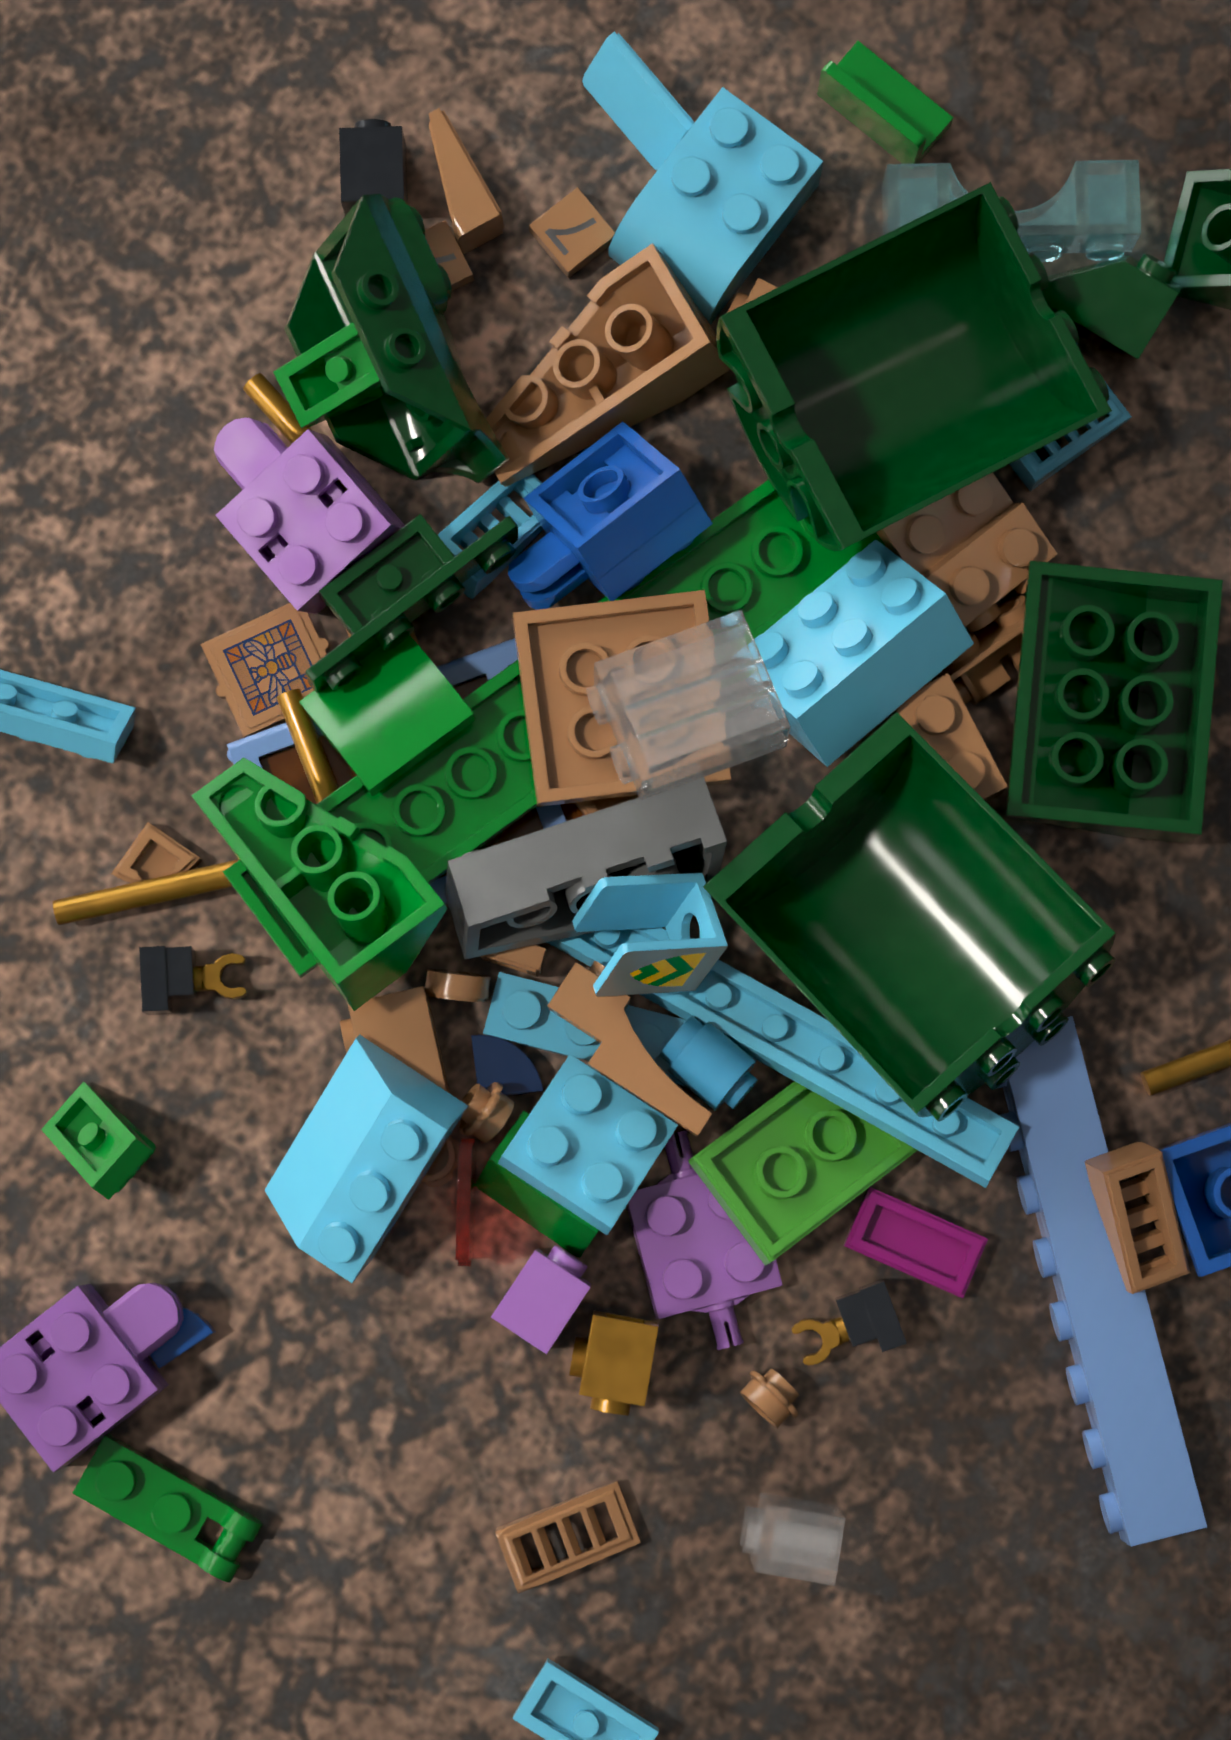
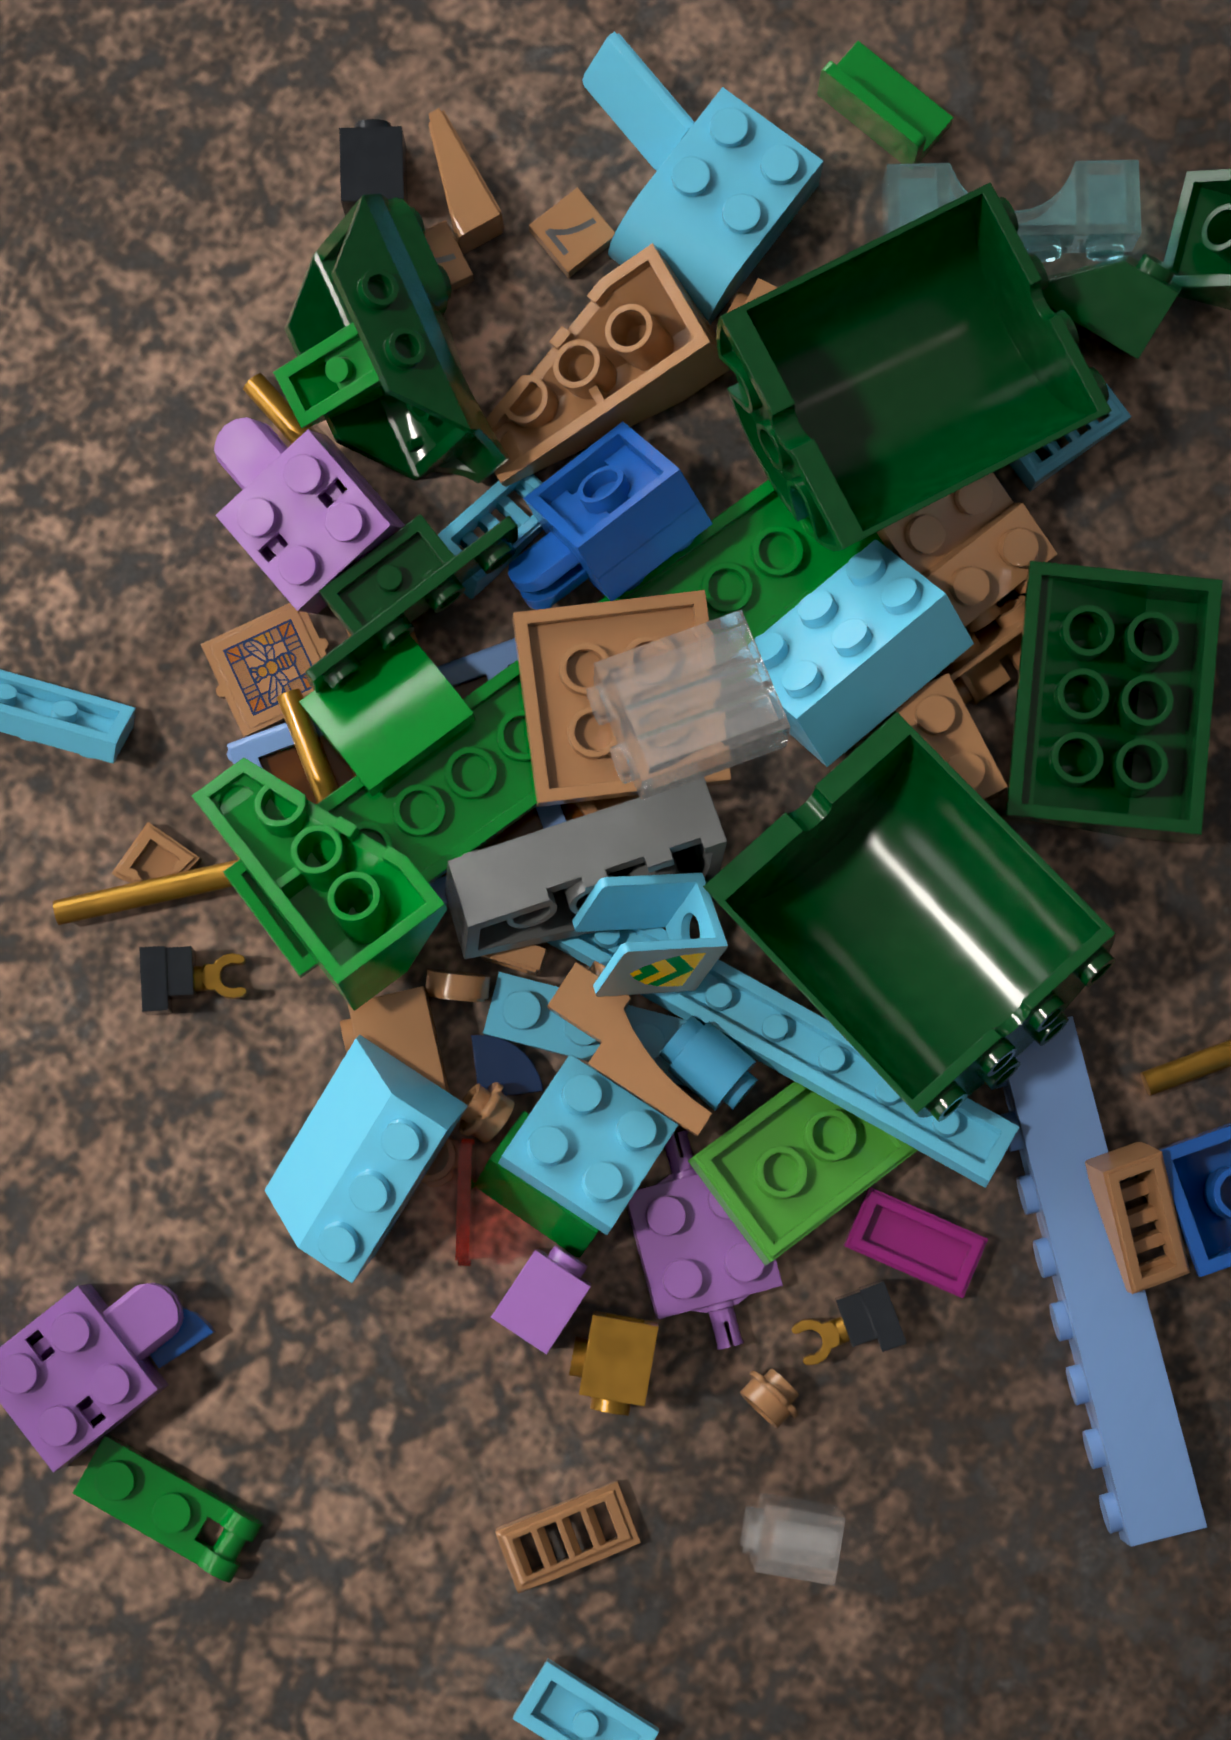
green slope [41,1081,156,1200] -> none

